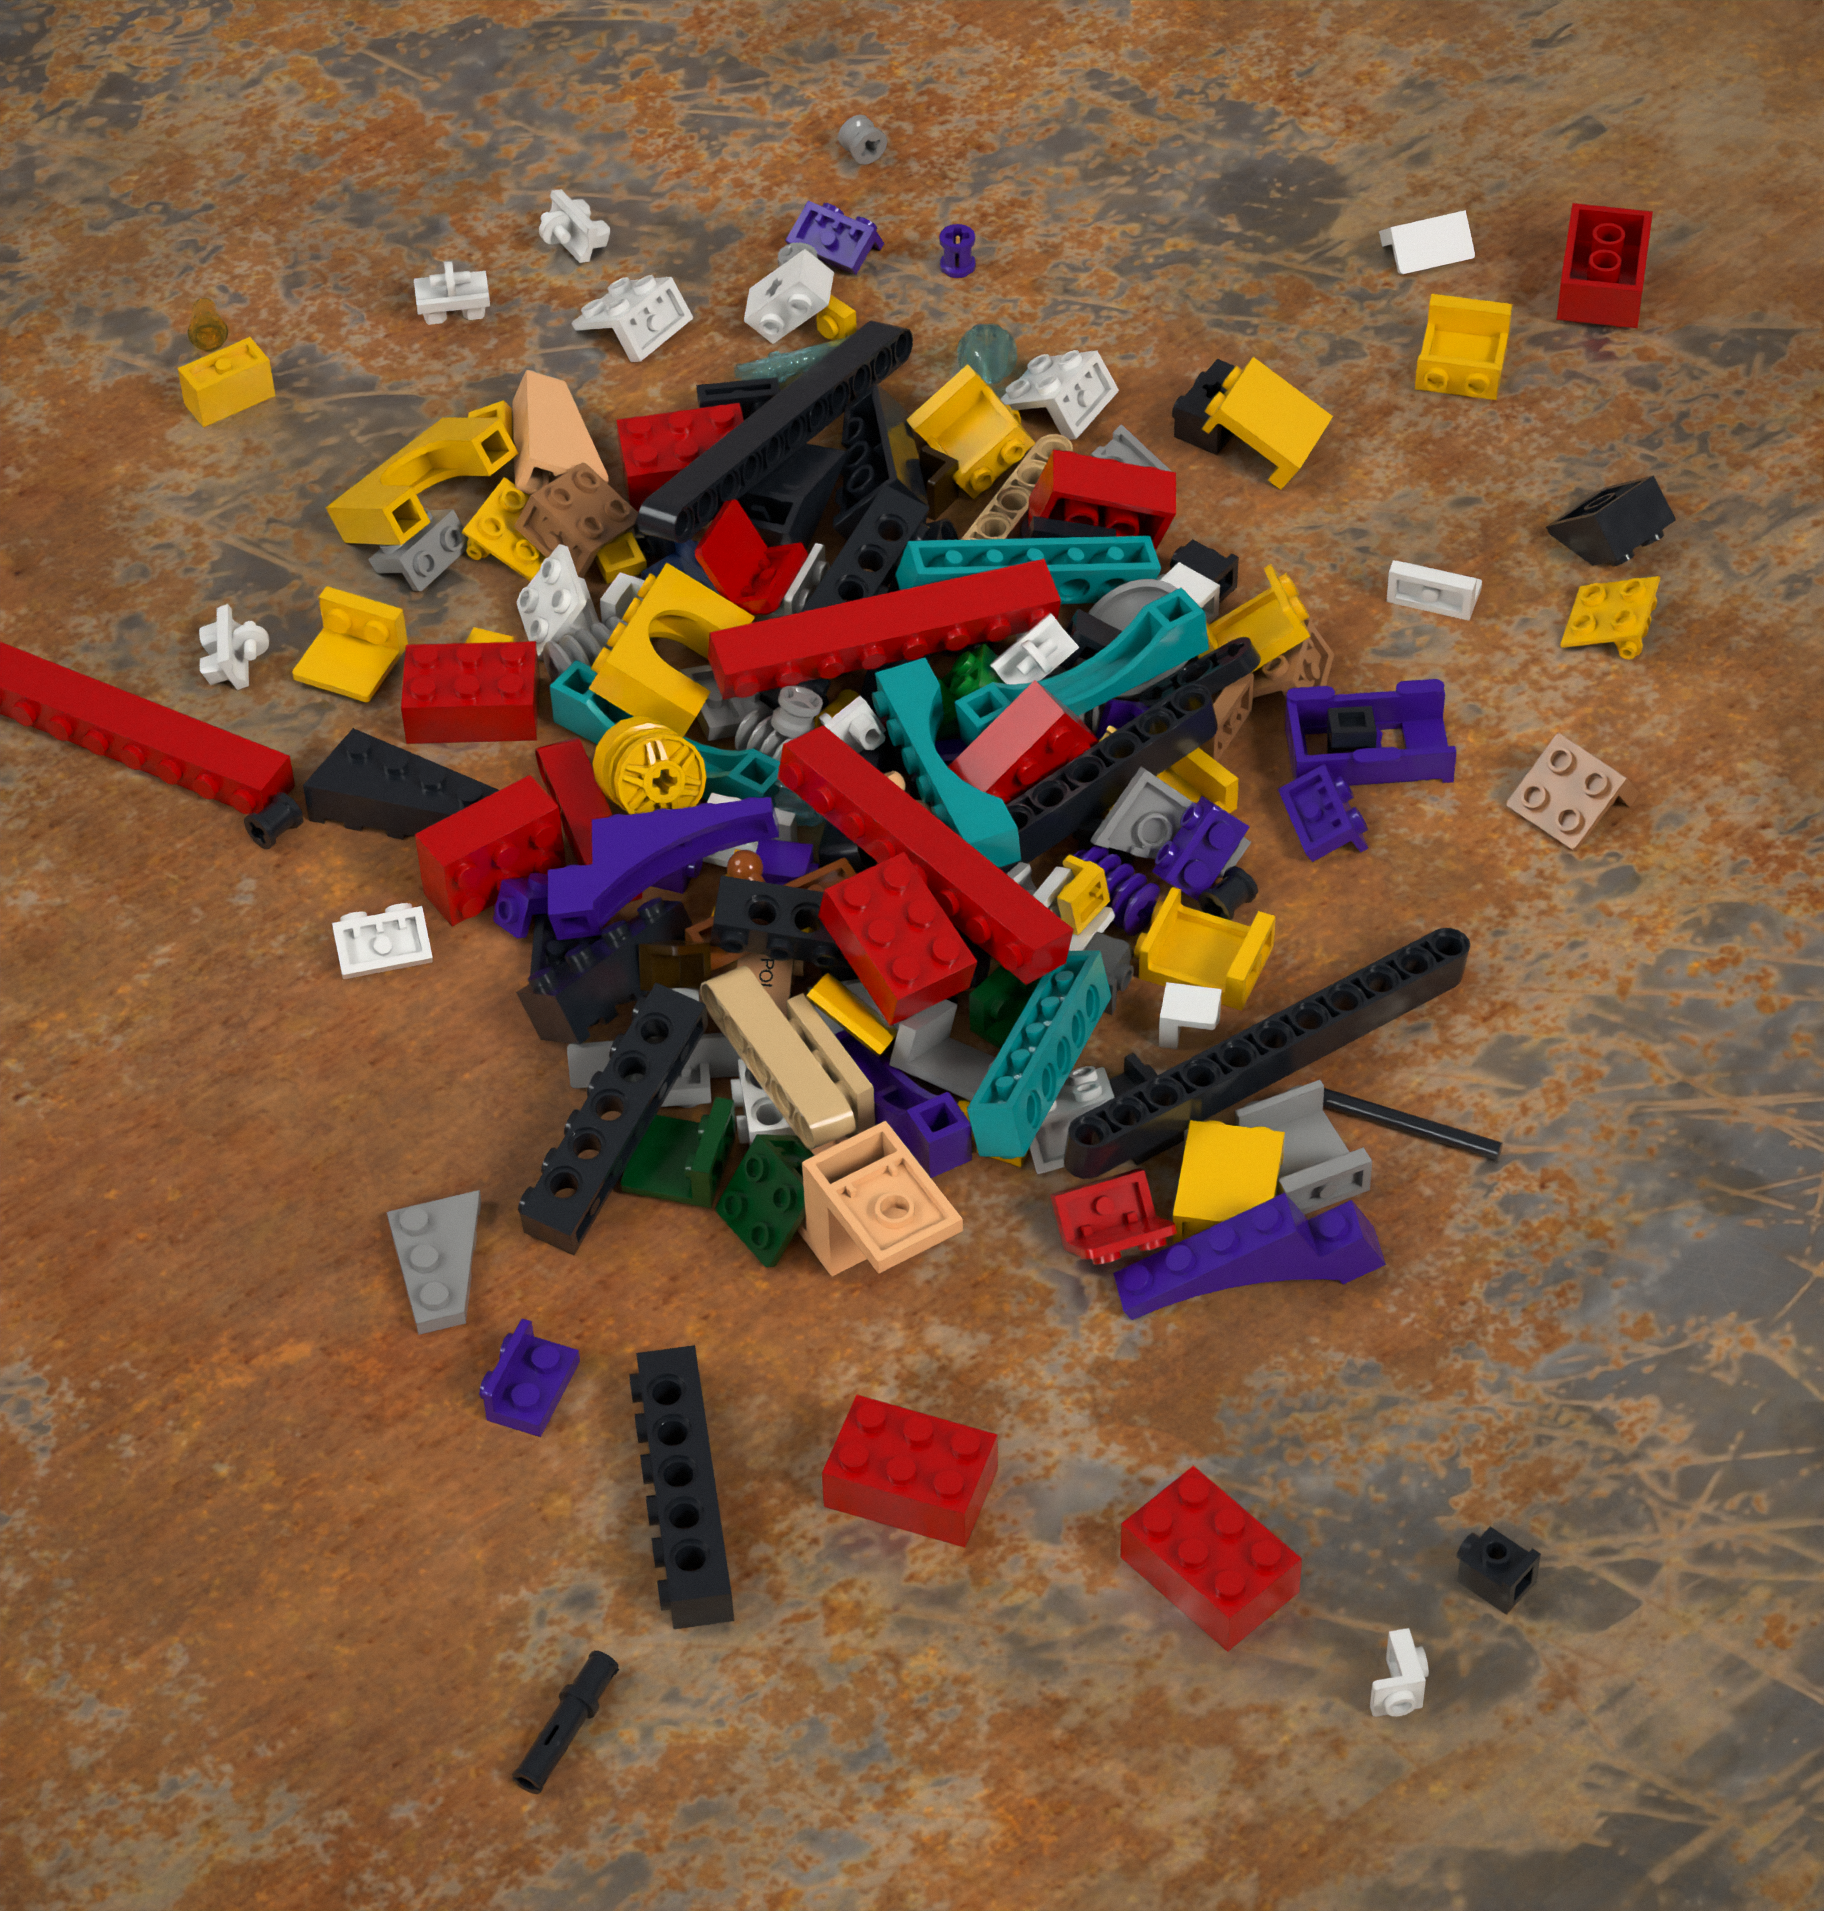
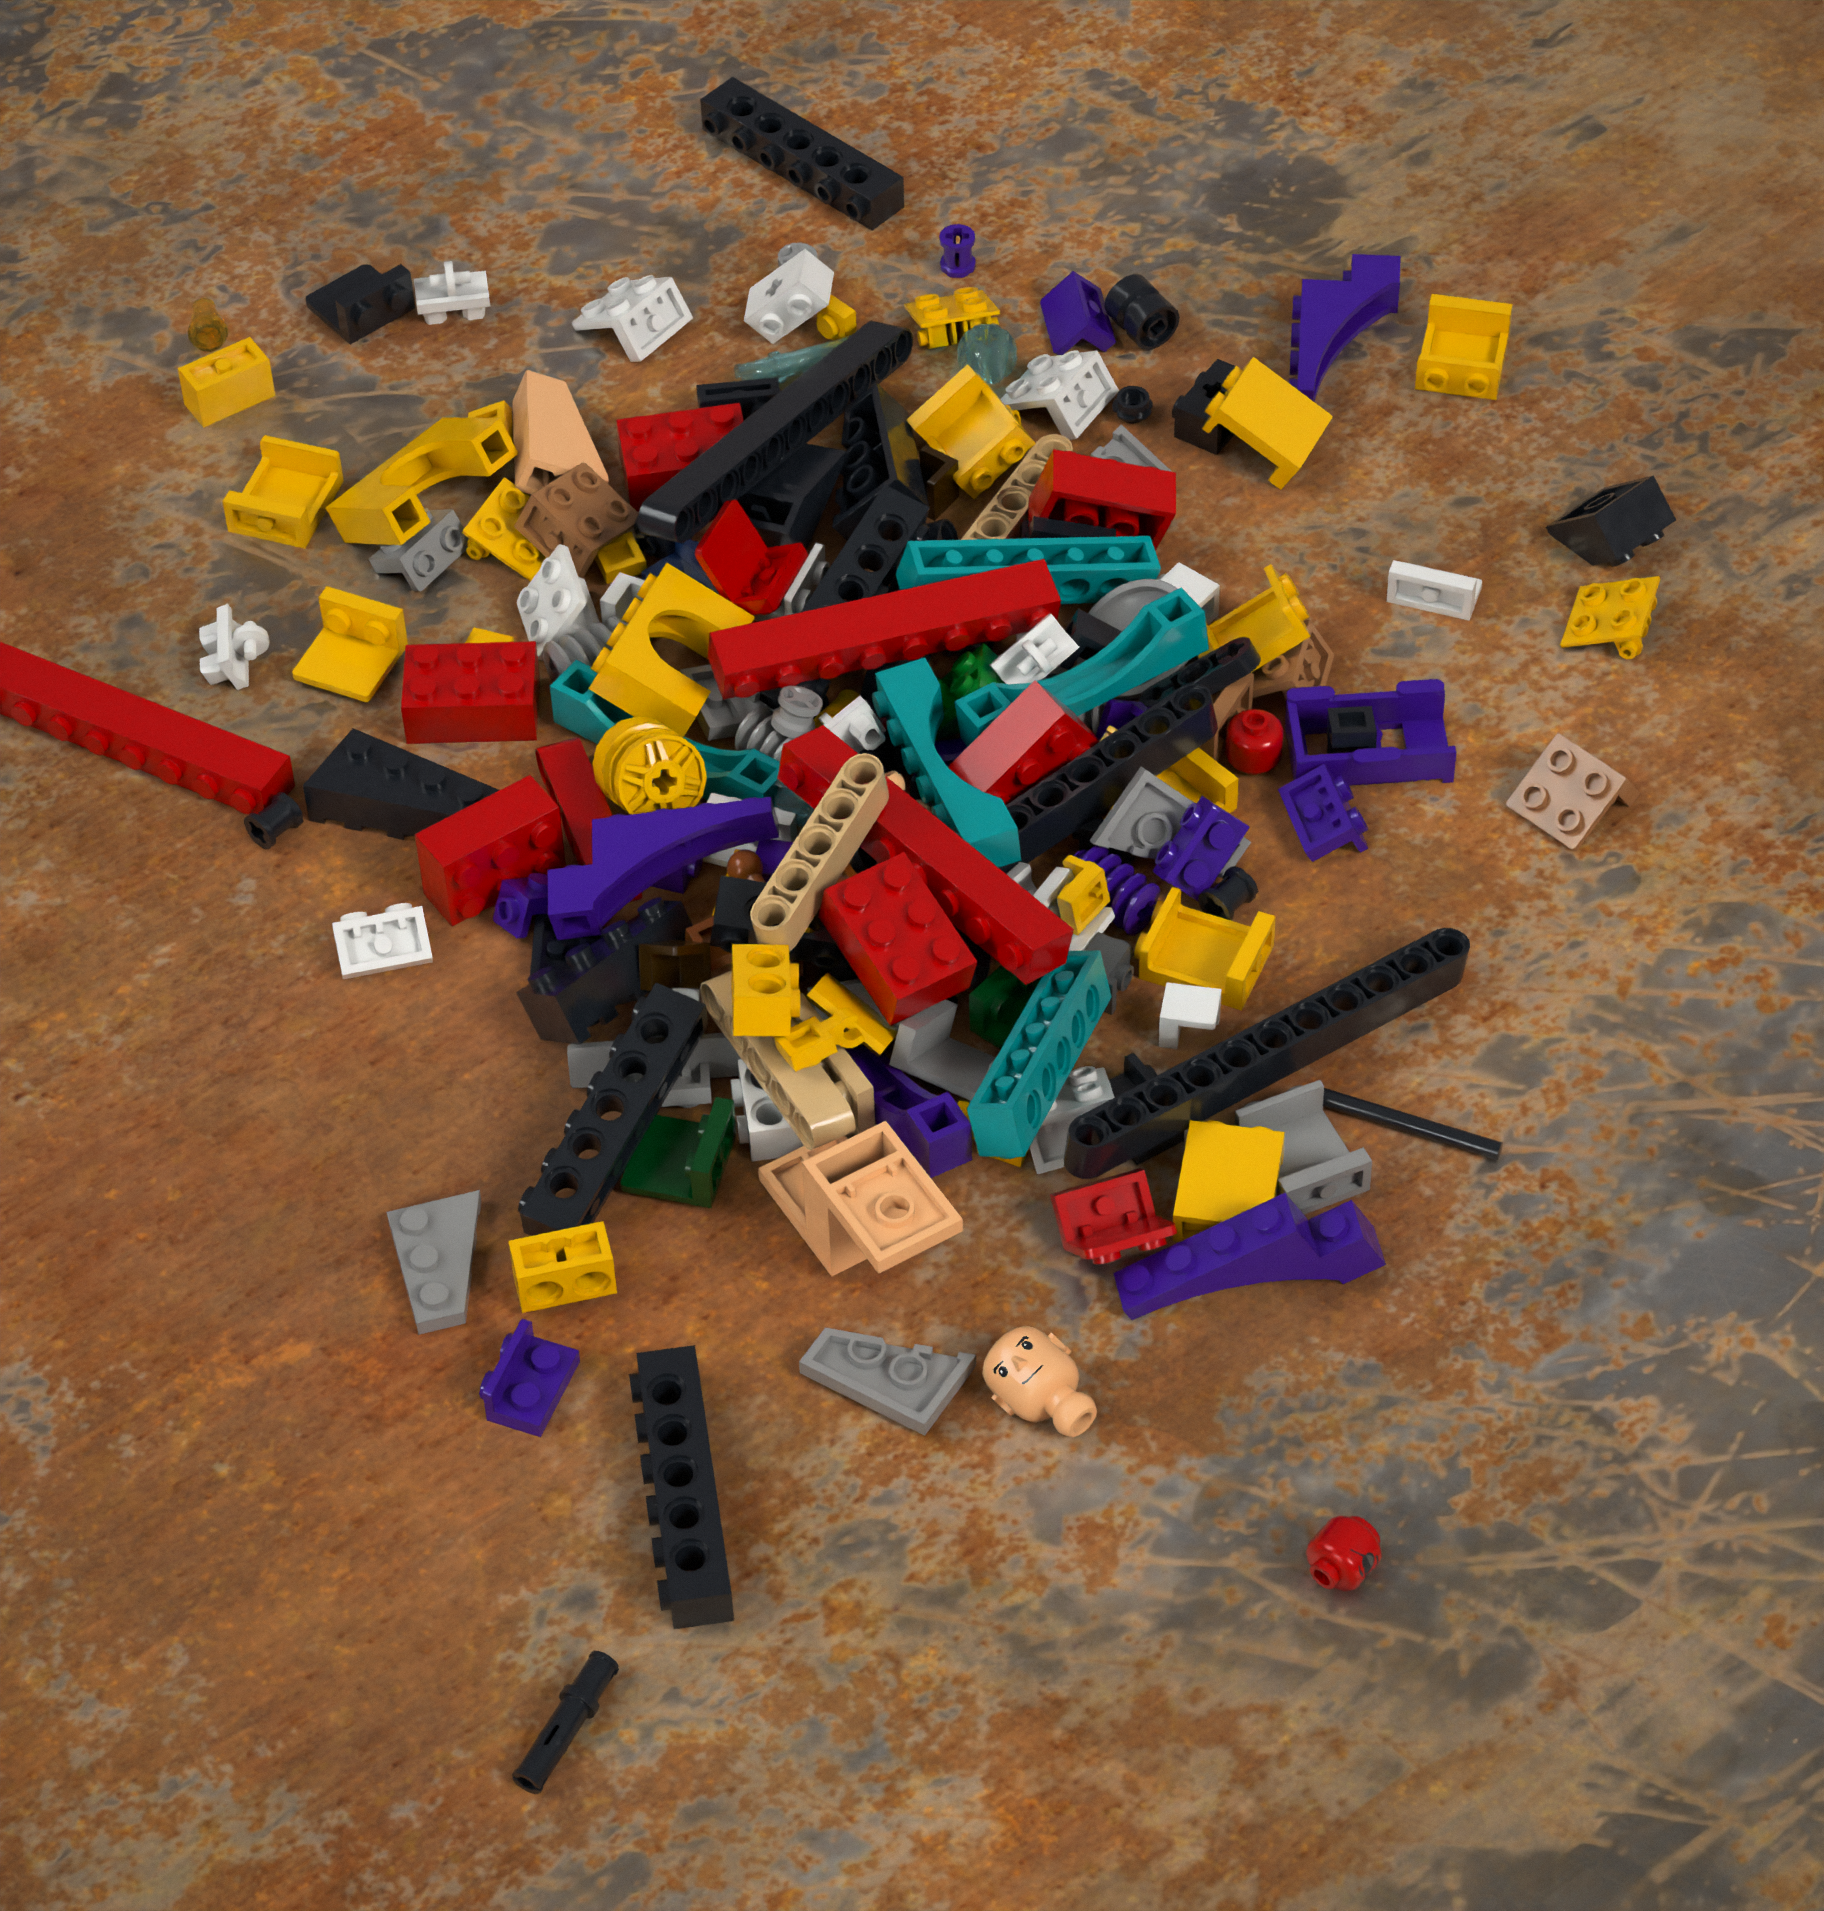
white hips [539,189,610,263] -> none
dark green bracket [715,1134,815,1268] -> none
dark purple bracket [785,201,884,275] -> none
red brick [822,1394,998,1548] -> none
light grey wheel [838,115,887,165] -> none
red brick [1120,1465,1302,1652] -> none
black brick [1170,539,1239,604] -> none
white bracket [1370,1628,1429,1717] -> none
white panel [1379,210,1475,275] -> none
black brick [1457,1526,1541,1615] -> none
red brick [1556,203,1653,328] -> none
none -> yellow panel [222,435,344,549]
none -> black bracket [306,264,415,345]
none -> yellow brick [508,1221,617,1313]
none -> black brick [700,77,904,231]
none -> yellow brick [731,944,800,1036]
none -> tan beam [750,753,889,952]
none -> yellow plate [773,1008,865,1072]
none -> light grey wing [799,1327,976,1436]
none -> yellow hinge [904,287,1000,349]
none -> light nougat piece [982,1326,1097,1437]
none -> dark purple panel [1040,271,1116,355]
none -> black wheel [1104,274,1180,350]
none -> black plate [1112,386,1153,424]
none -> red head [1225,709,1284,775]
none -> dark purple arch [1289,254,1401,402]
none -> red head [1306,1516,1382,1591]

